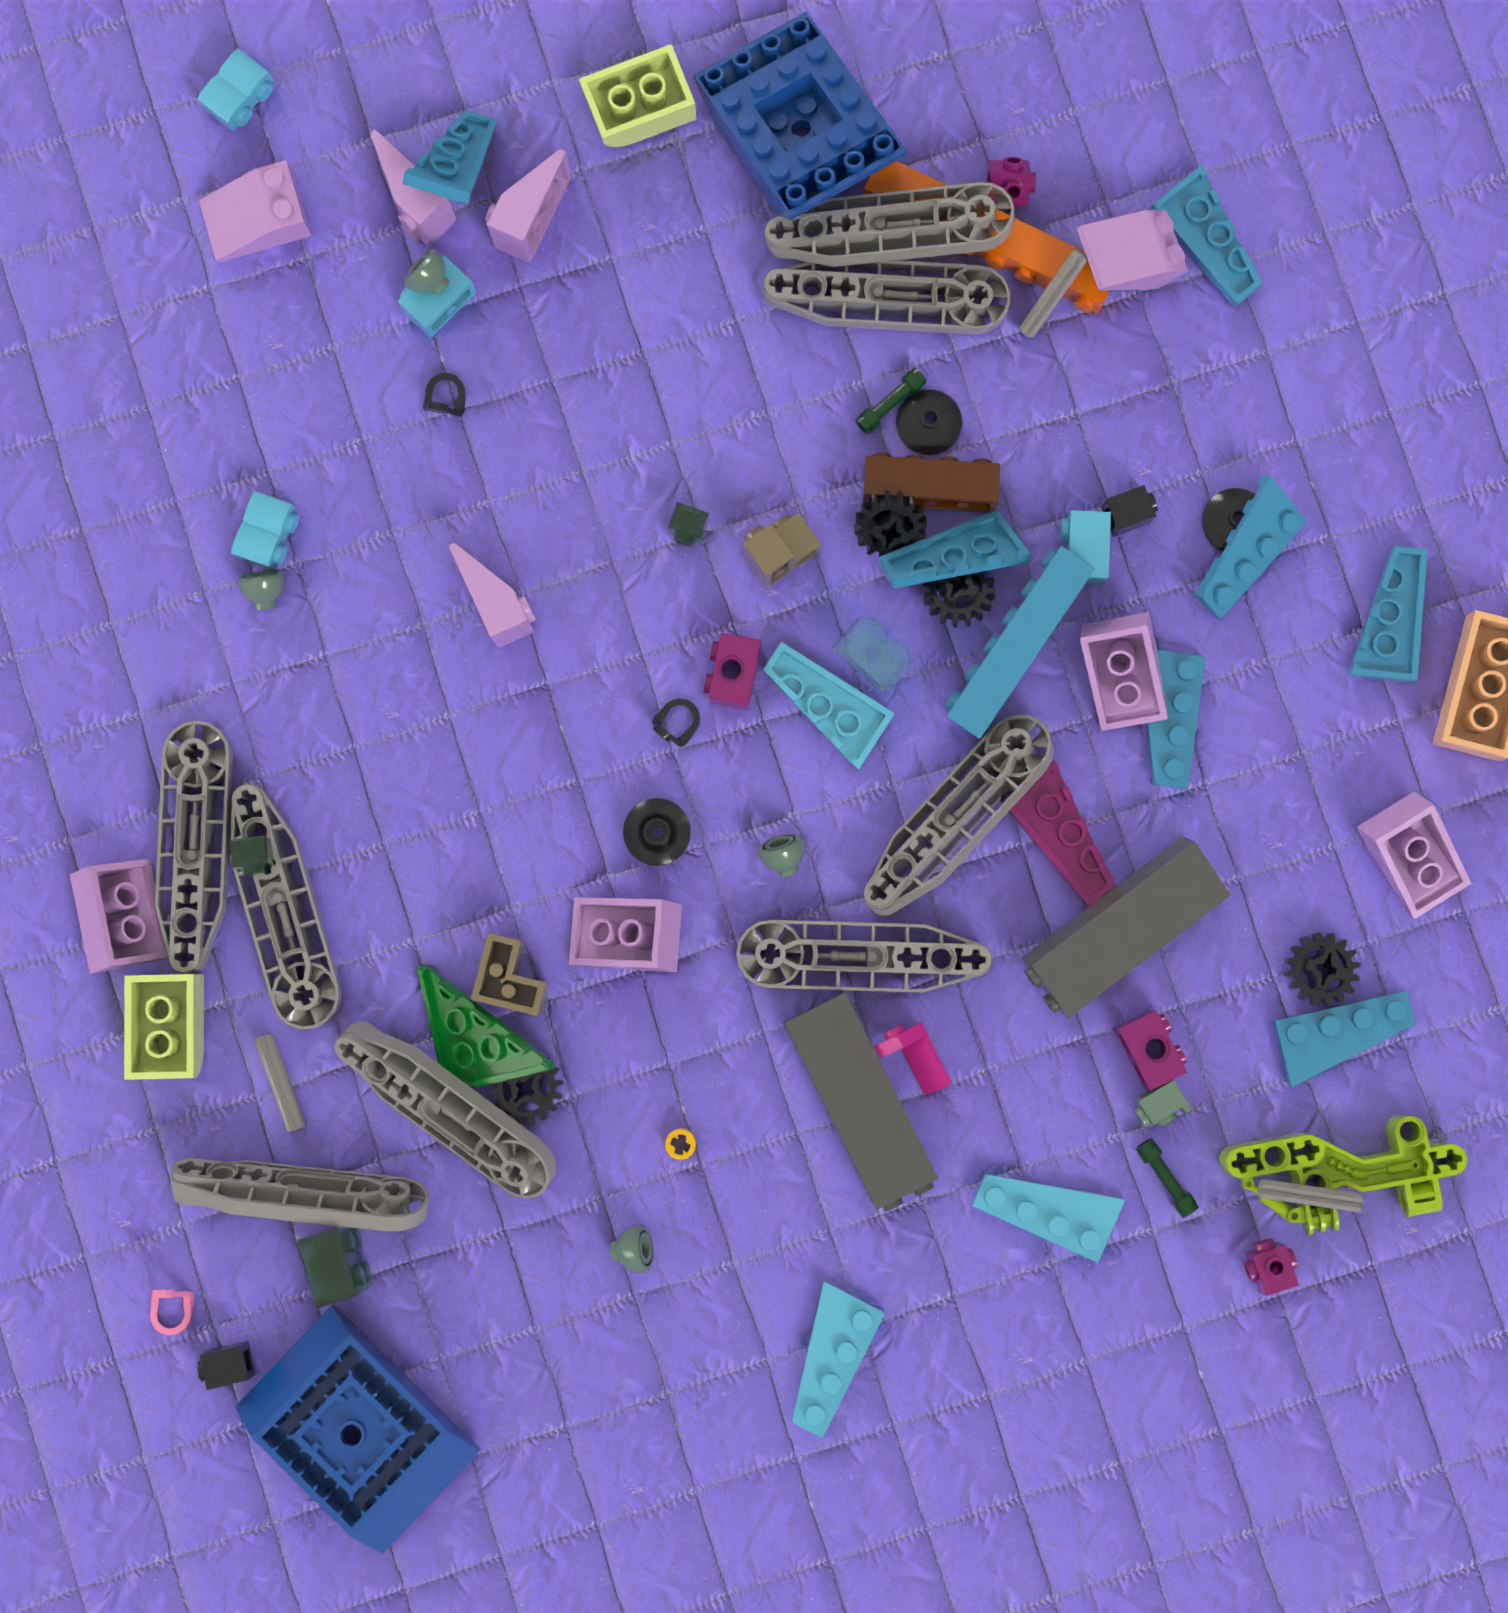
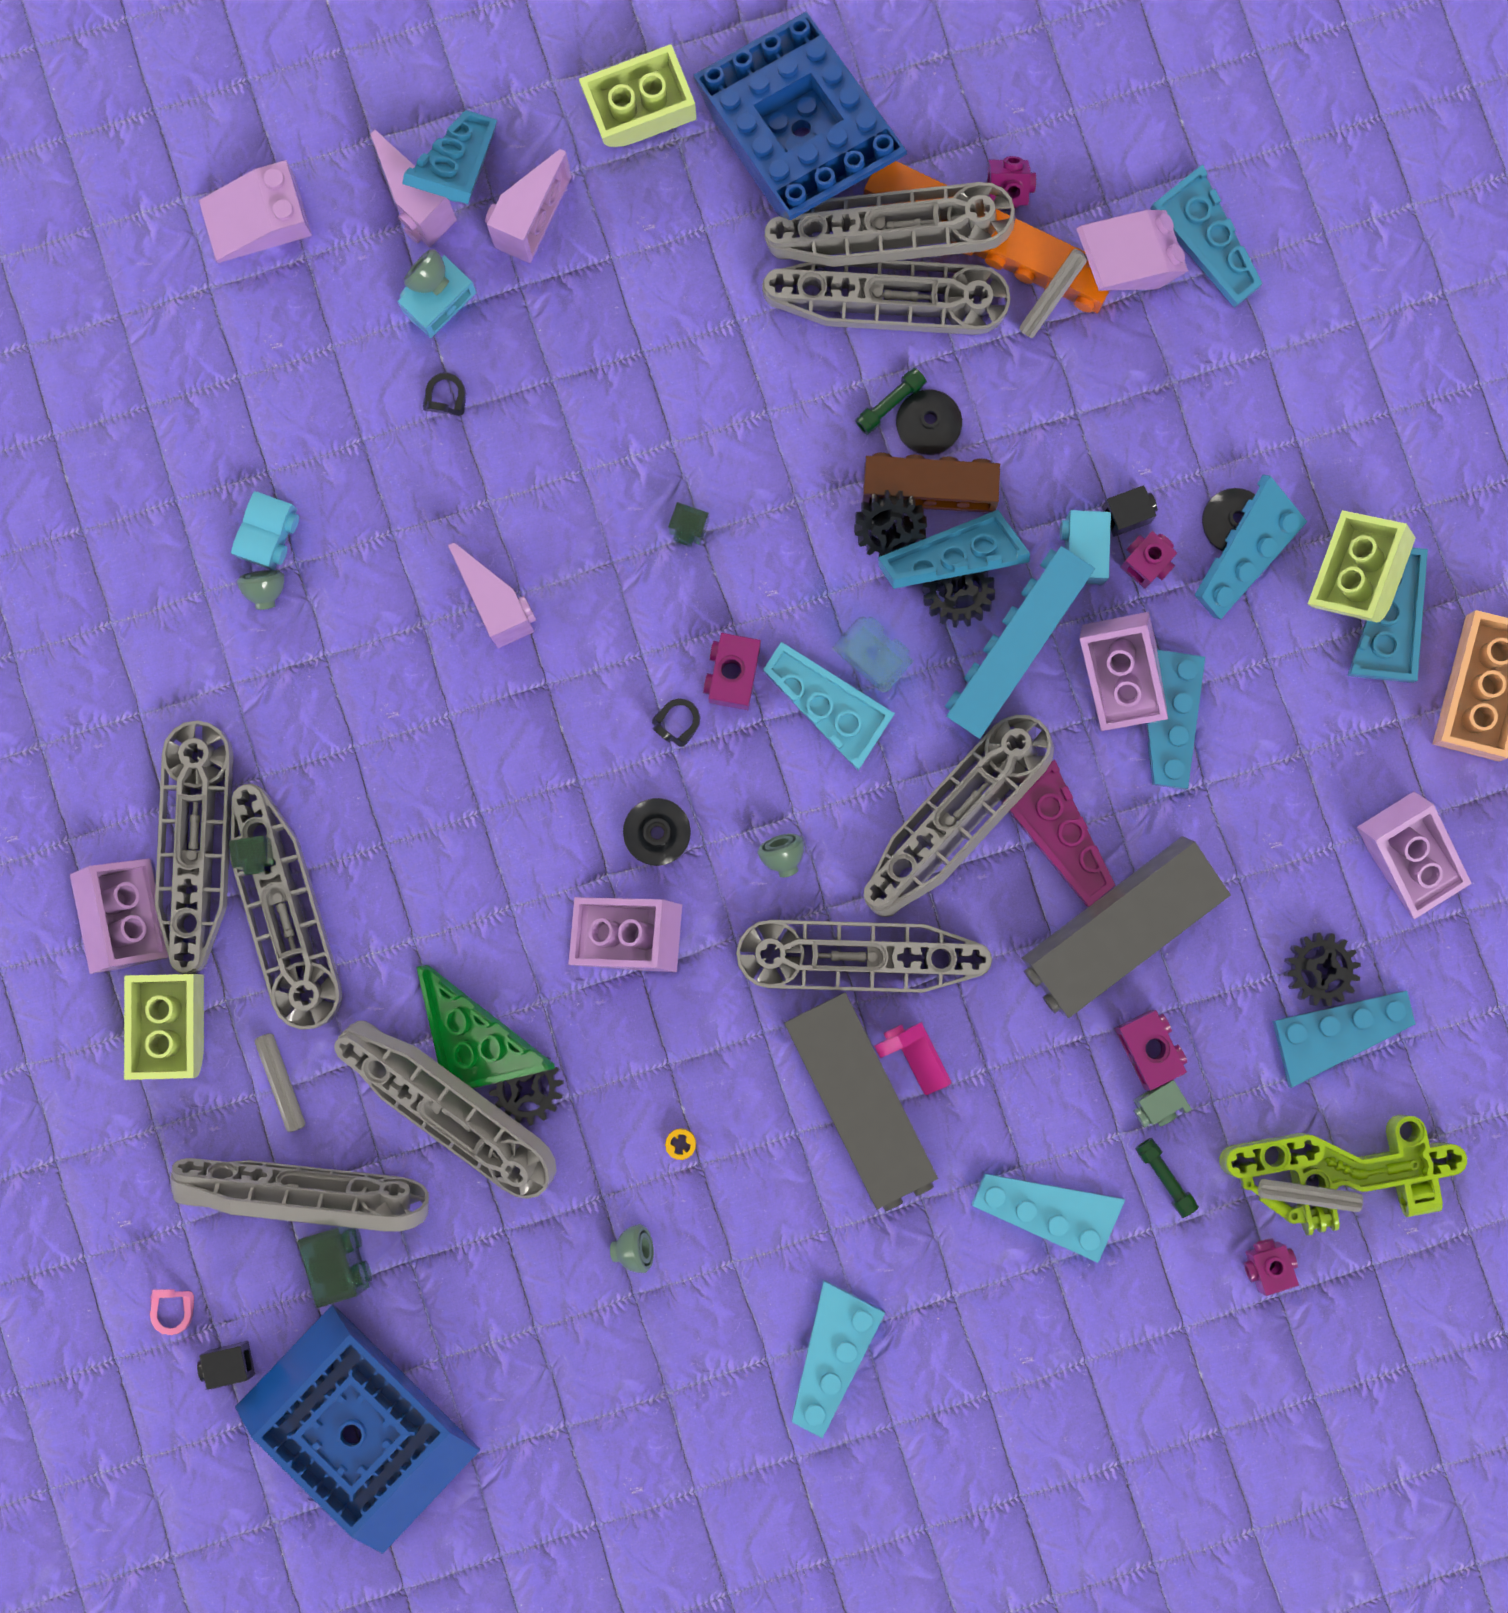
medium azure brick [198,48,274,131] -> none
dark tan brick [471,933,550,1016] -> none
dark tan brick [743,512,821,589] -> none
none -> magenta brick [1120,531,1177,589]
none -> yellowish green brick [1308,510,1416,623]

